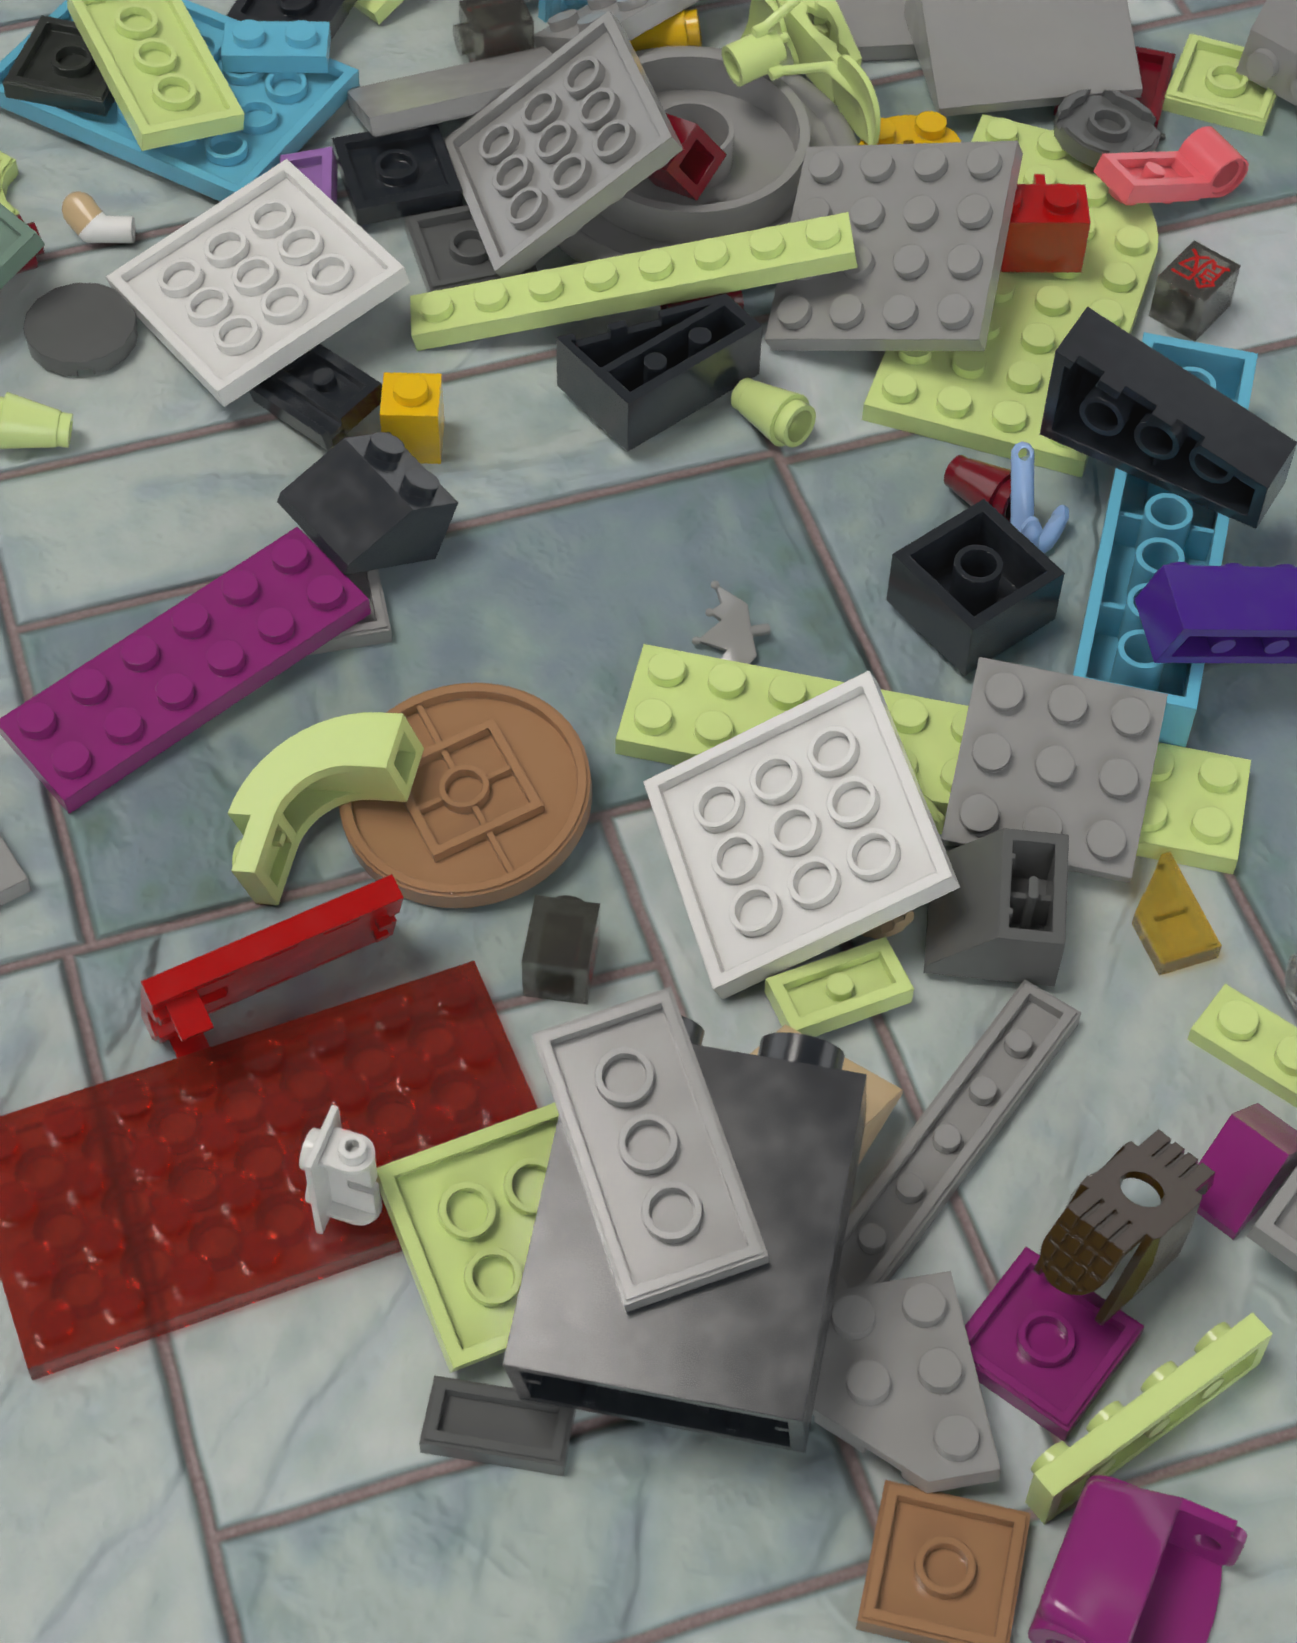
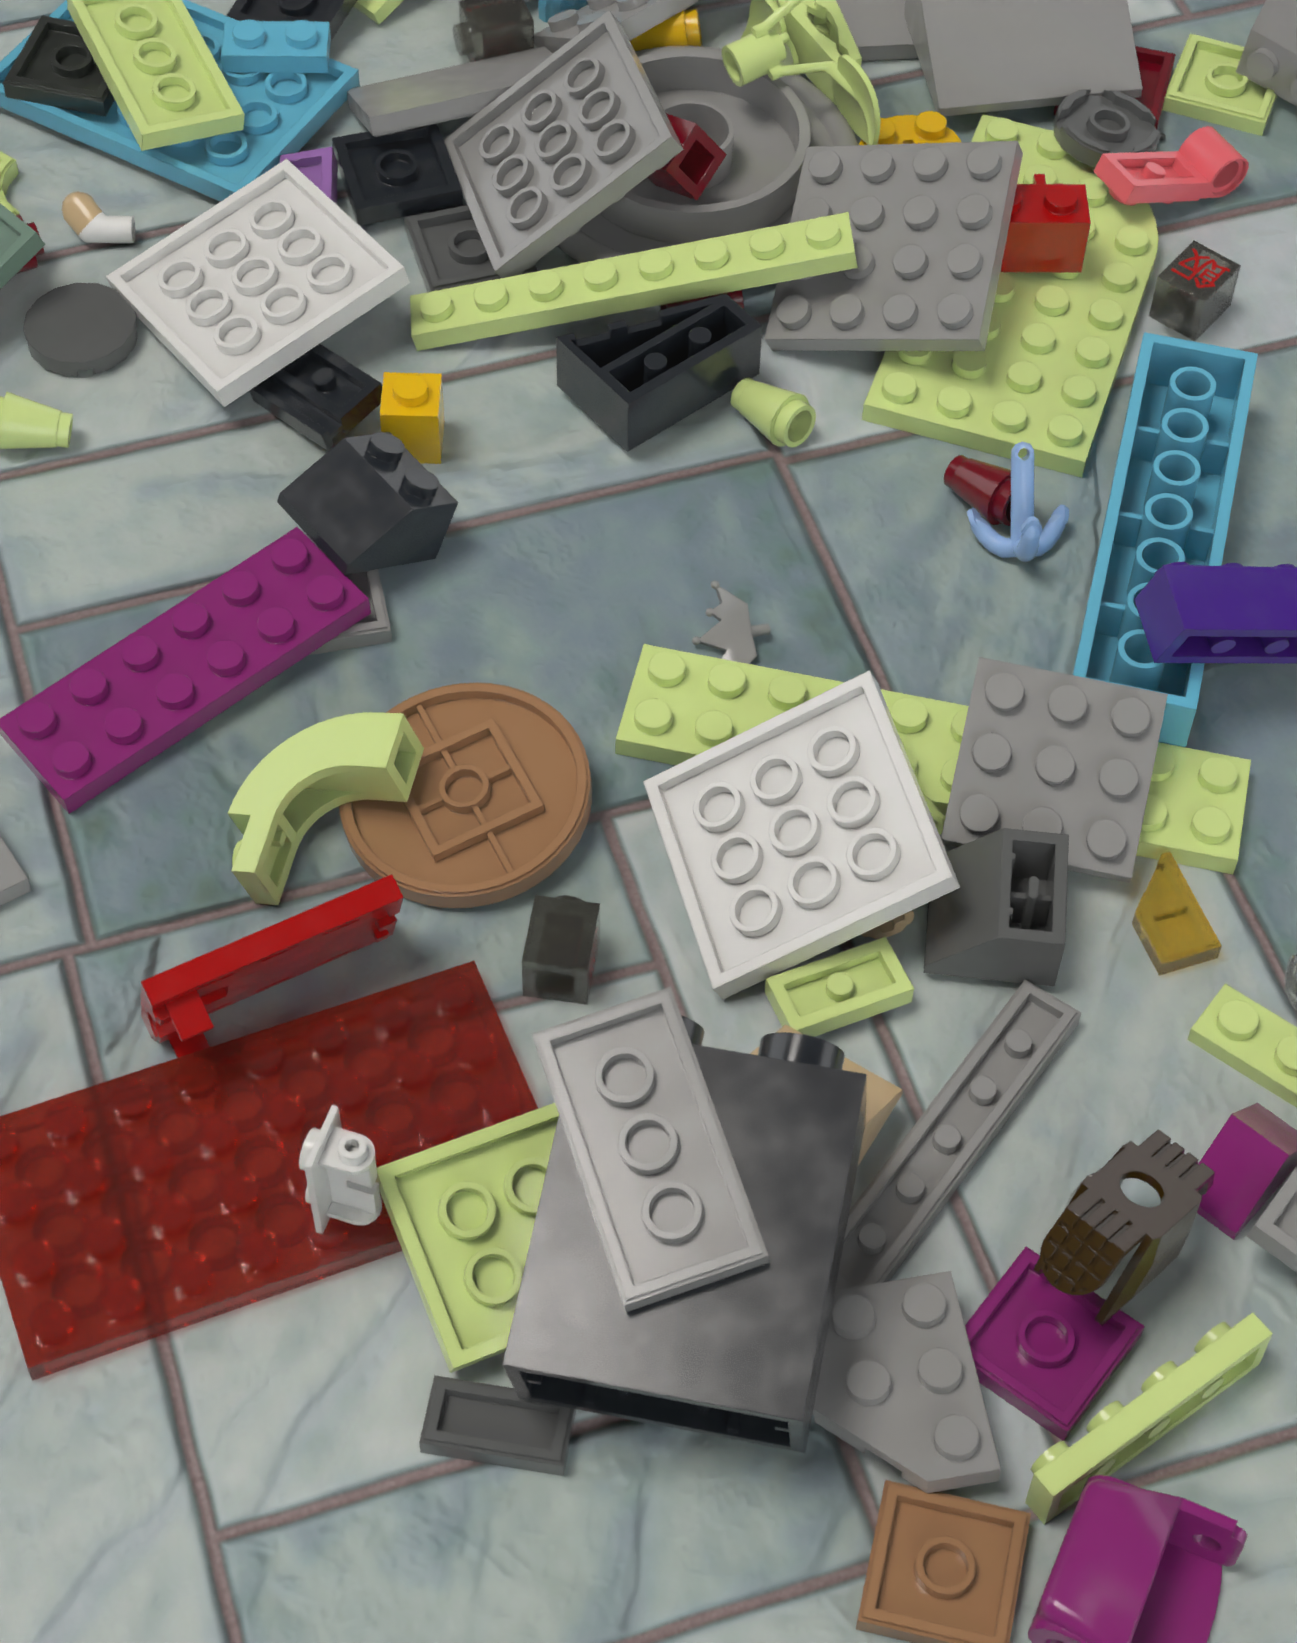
black brick [886,499,1065,676] -> none
black wedge [1039,306,1297,529] -> none

